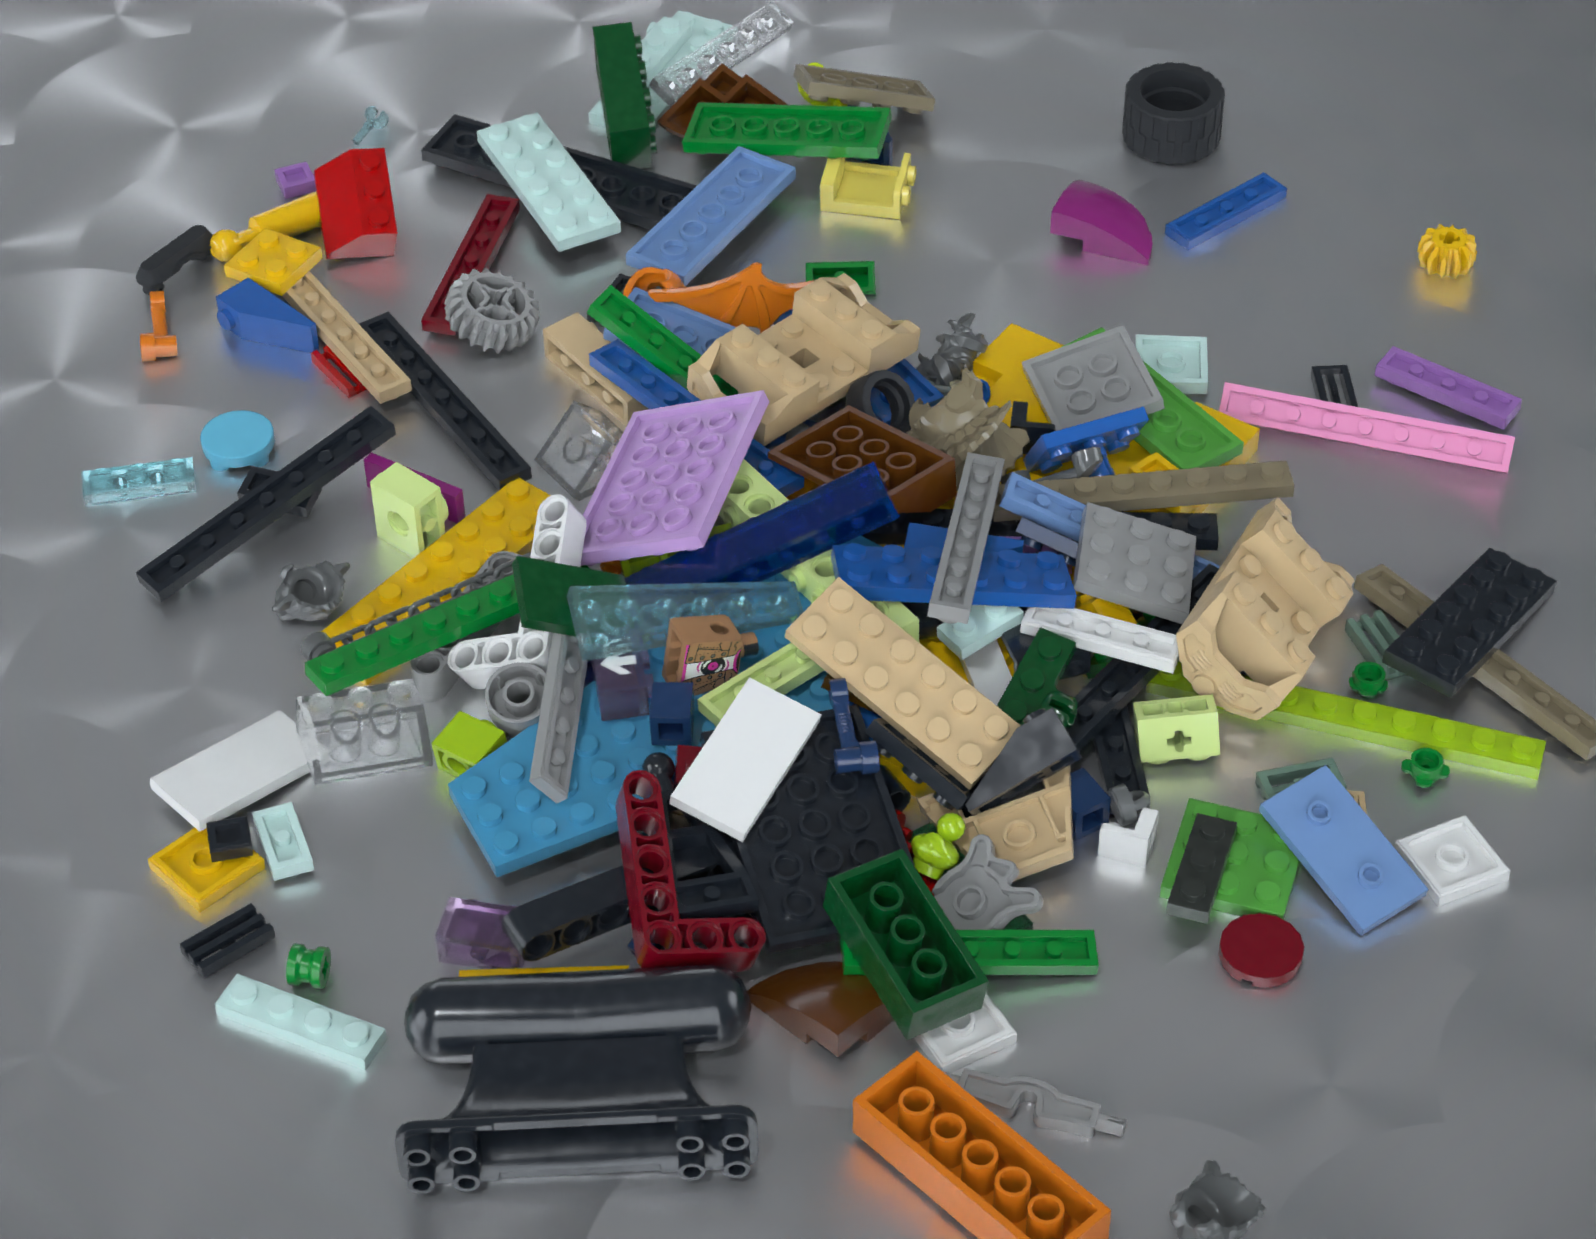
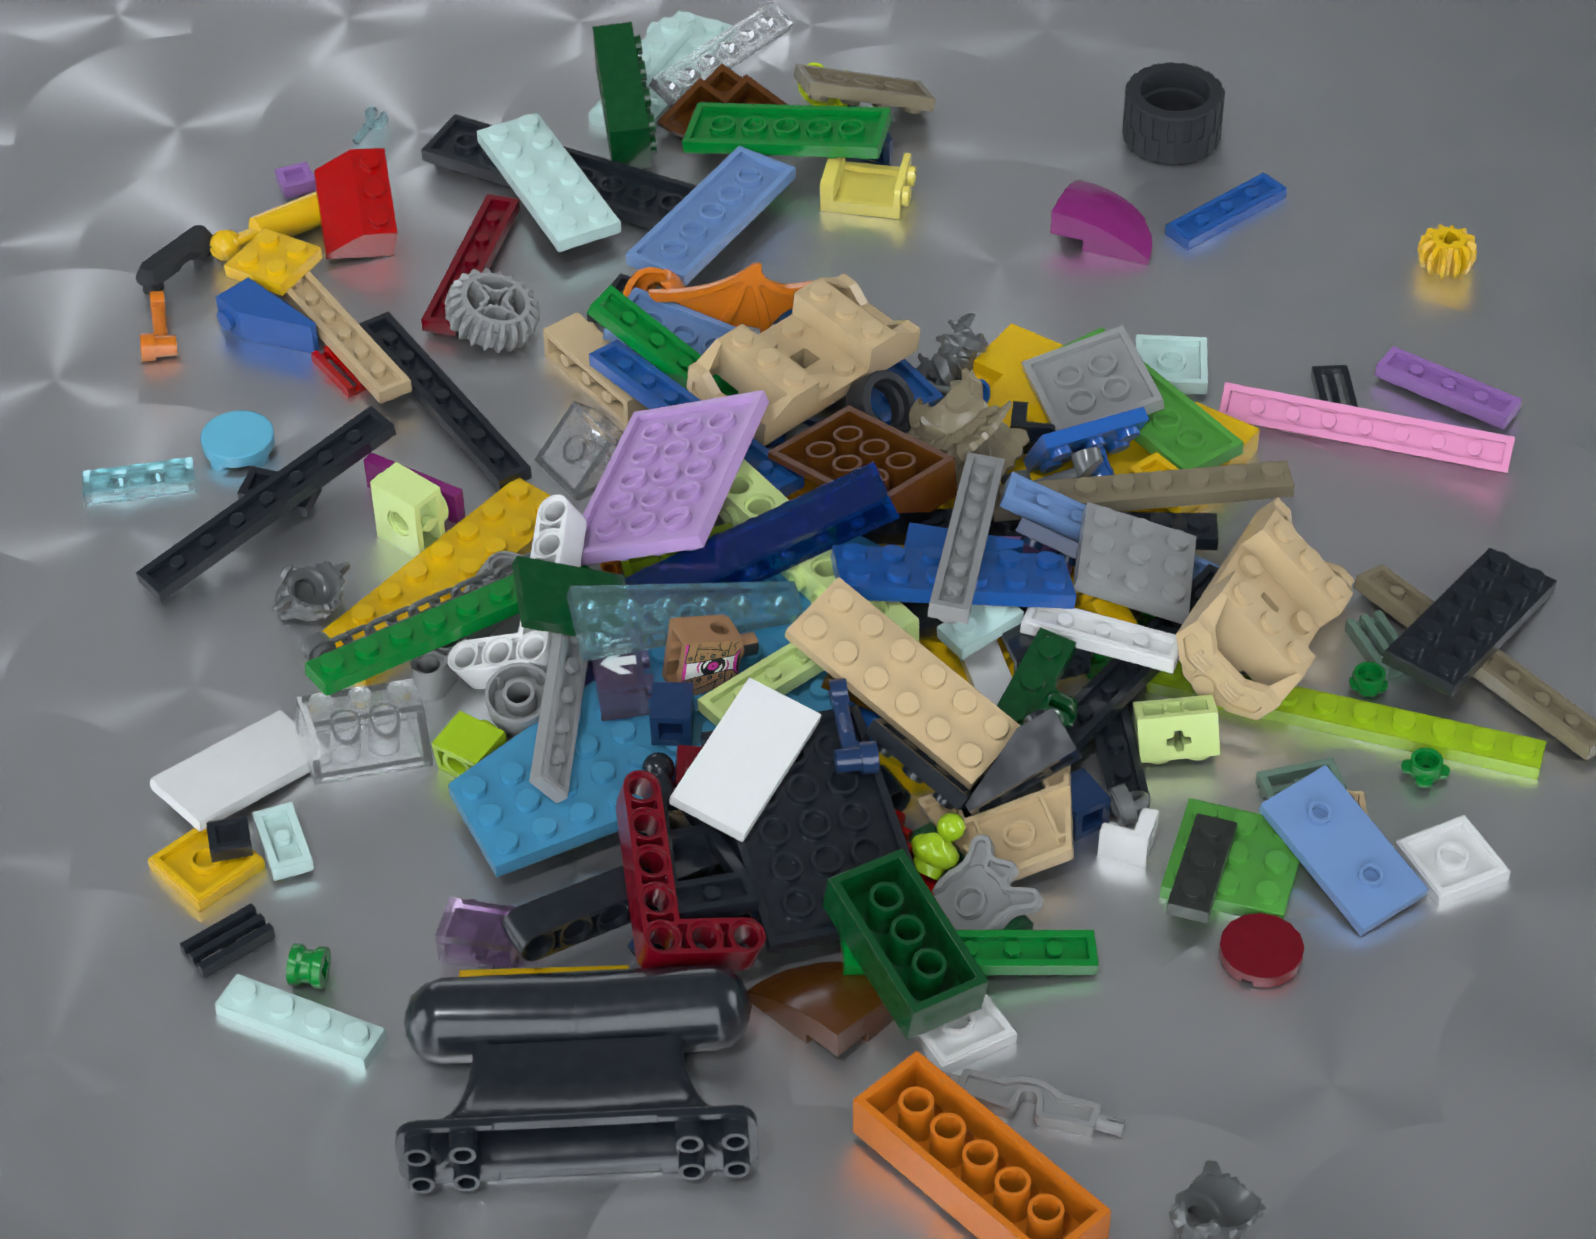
green slope [805,261,876,296] -> none

